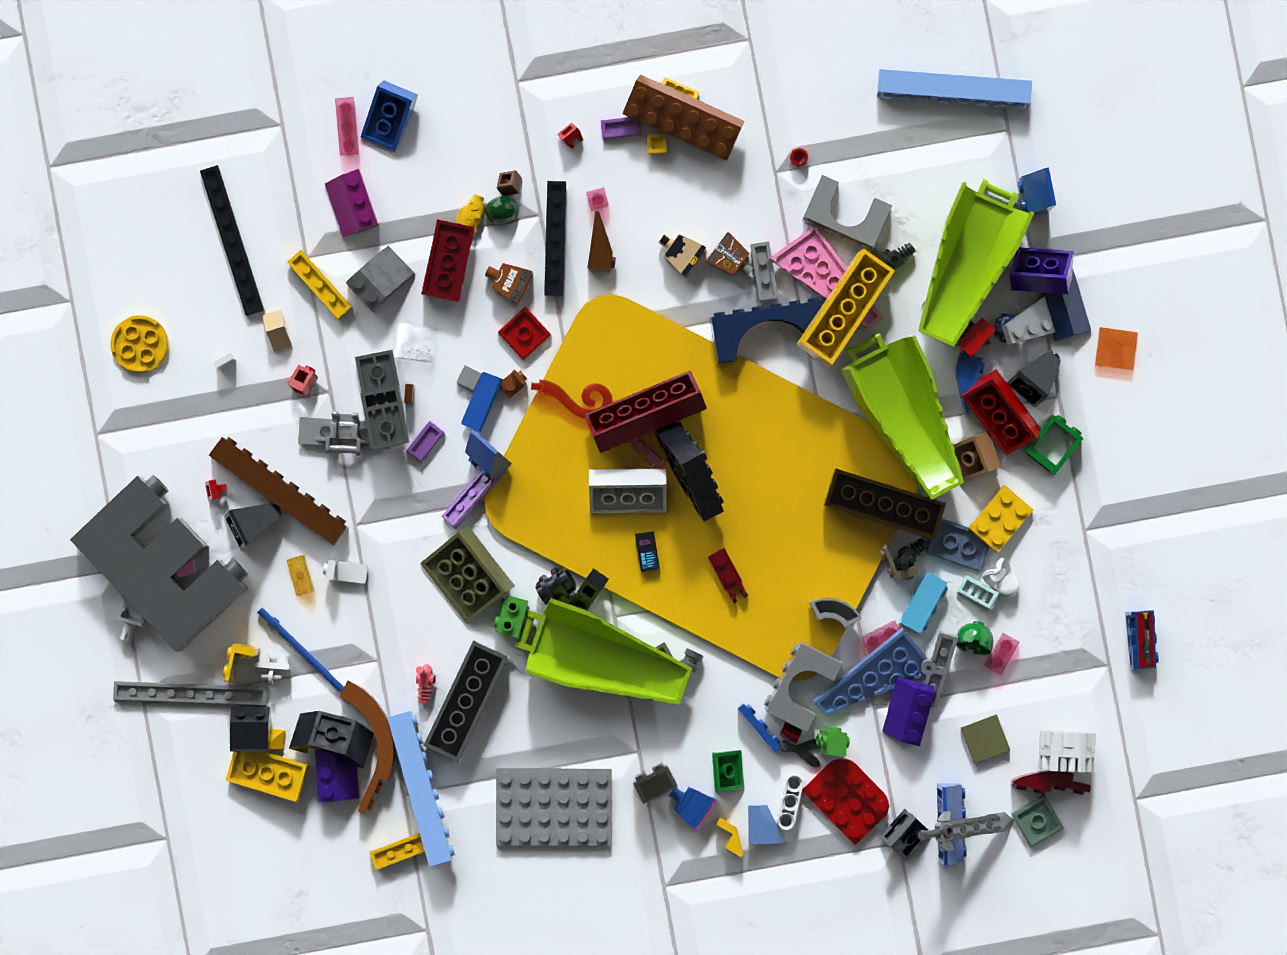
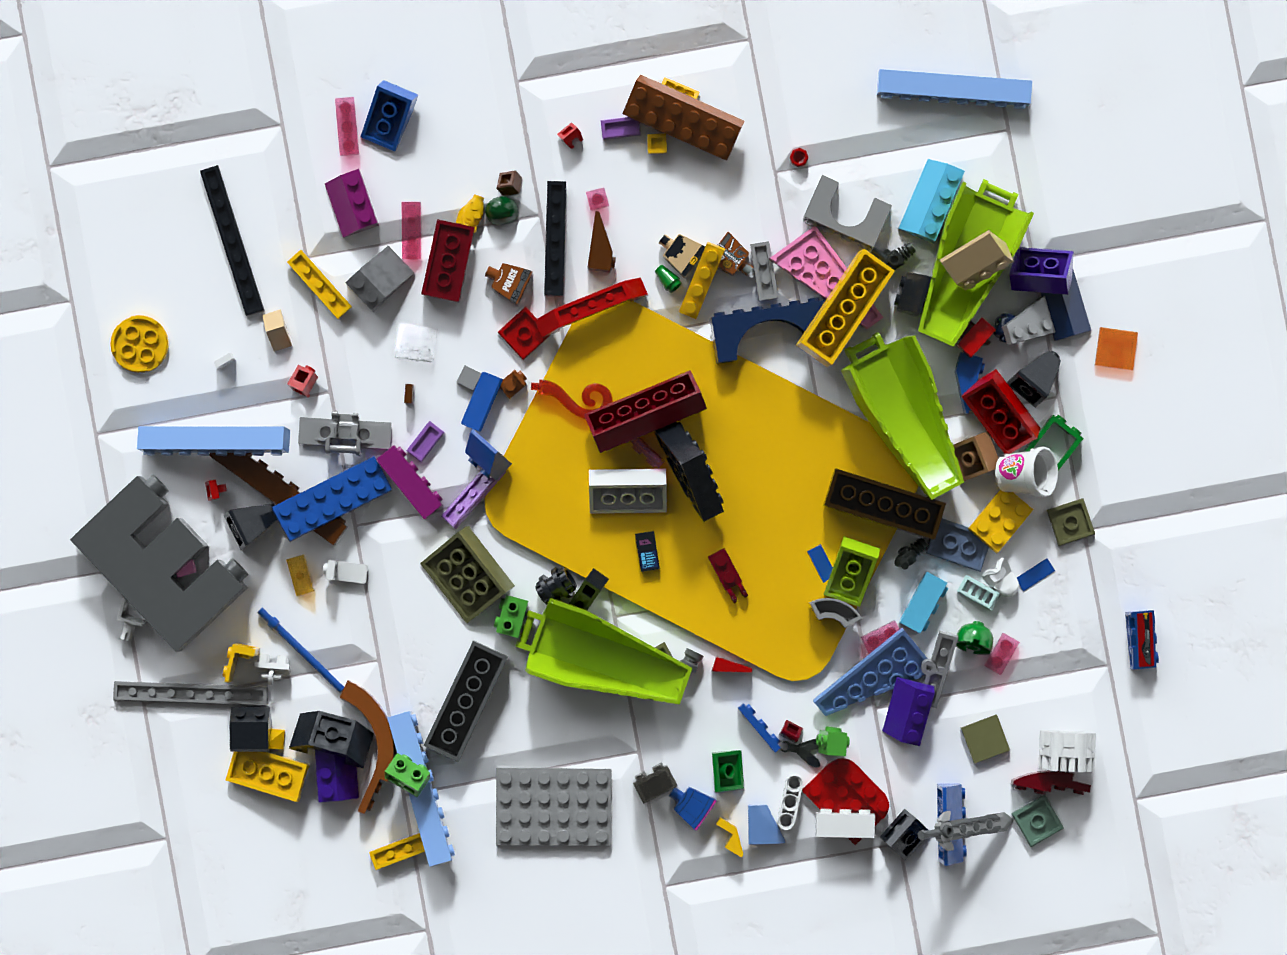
dark grey bracket [355,350,410,450] -> none
coral piece [416,664,436,703] -> none
light grey arch [764,641,843,732] -> none
dark tan bracket [880,543,918,582] -> none
blue slope [1017,167,1056,215] -> none
none -> light blue brick [137,426,290,456]
none -> blue plate [272,456,392,542]
none -> magenta brick [376,445,443,520]
none -> bright green brick [385,753,430,797]
none -> clear pink plate [401,202,422,260]
none -> red slope [535,277,648,338]
none -> green cone [655,264,682,293]
none -> yellow plate [679,242,725,319]
none -> red slope [711,657,753,672]
none -> blue sticker [807,544,833,583]
none -> white brick [815,809,875,838]
none -> lime slope [824,536,880,607]
none -> black slope [893,272,932,317]
none -> medium azure slope [898,159,965,244]
none -> tan slope [940,230,1014,291]
none -> white piece [995,447,1058,497]
none -> blue sticker [1017,558,1055,591]
none -> olive tile [1046,498,1095,546]

